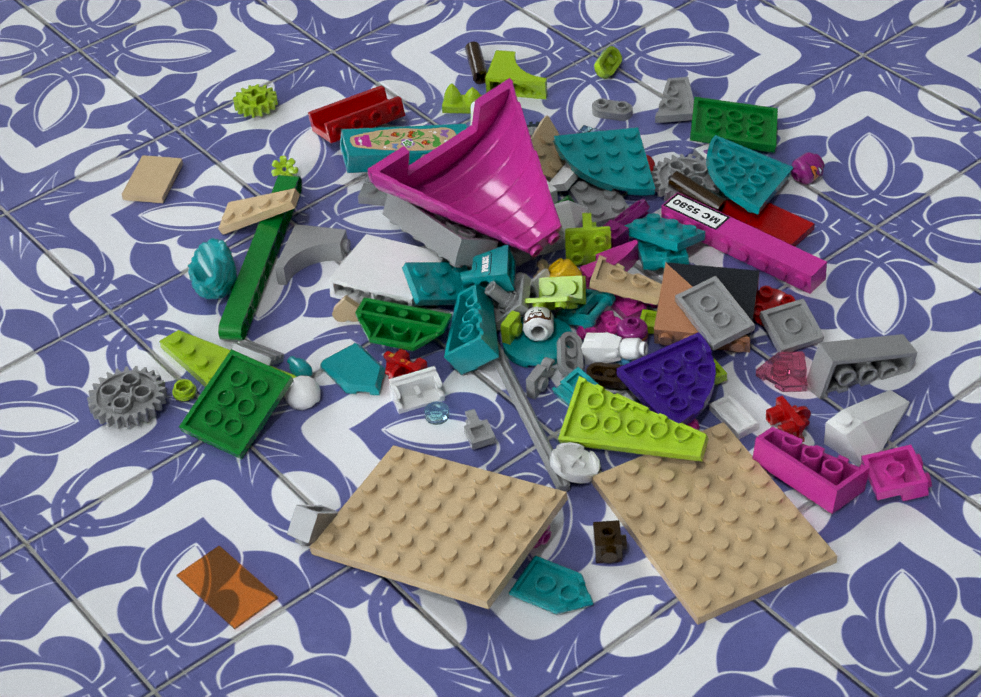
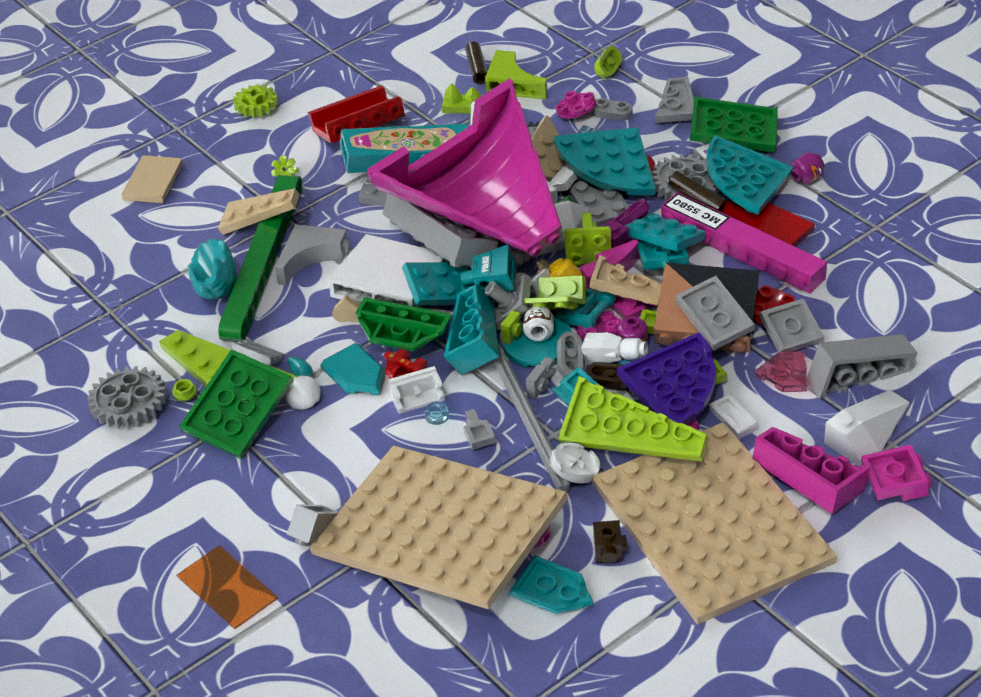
red hips [765,395,811,442] -> none
none -> dark pink dish [555,91,596,119]

